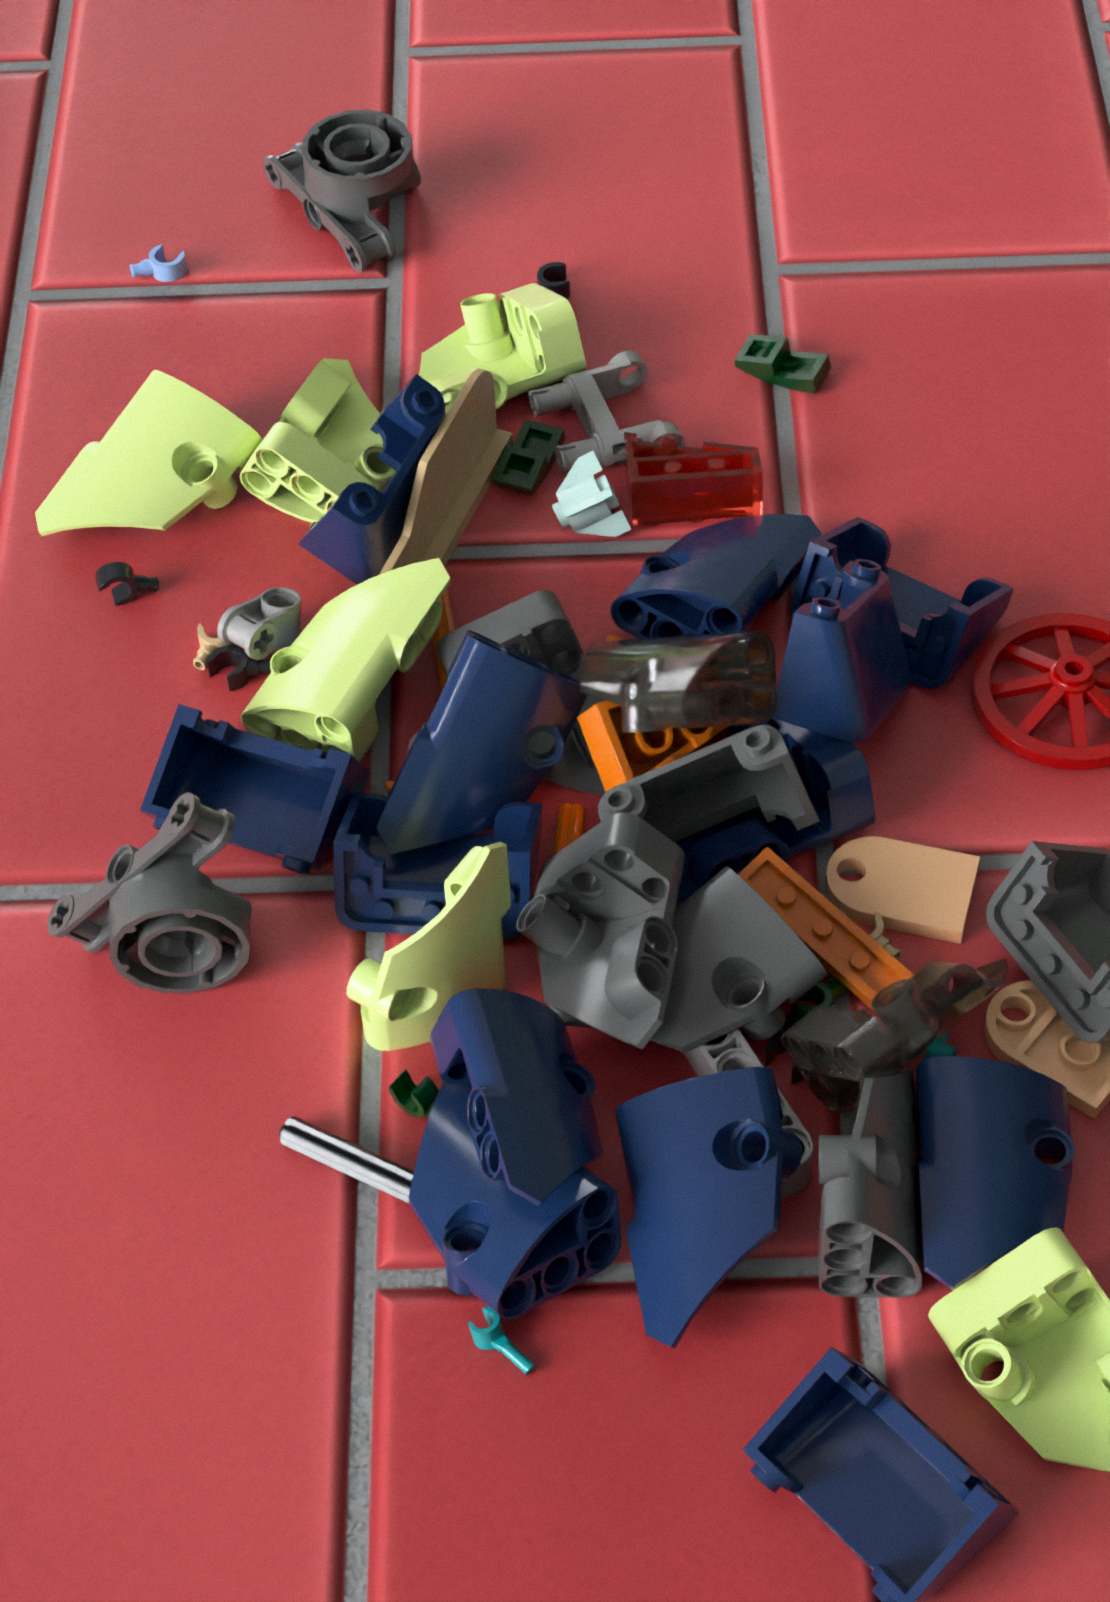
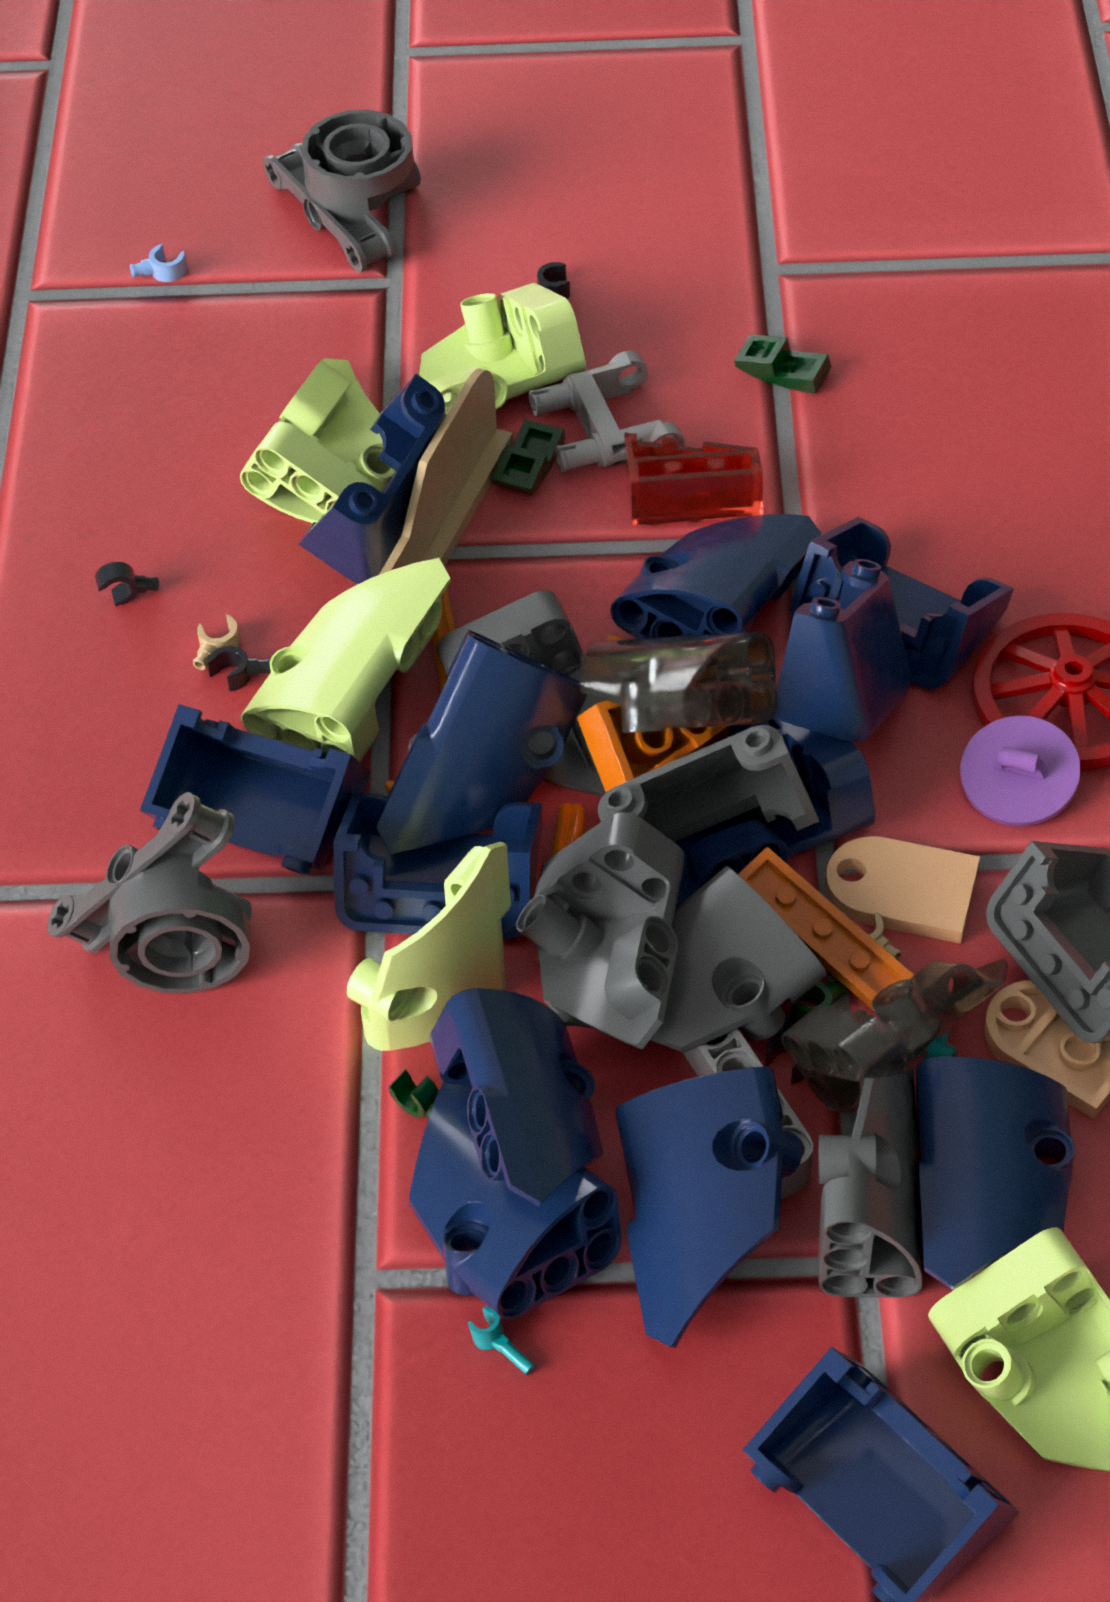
yellowish green panel [35,370,263,536] -> none
light grey piece [217,587,301,660] -> none
axle [279,1116,414,1203] -> none
light aqua brick [552,450,631,537] -> none
none -> medium lavender shield [960,716,1080,827]

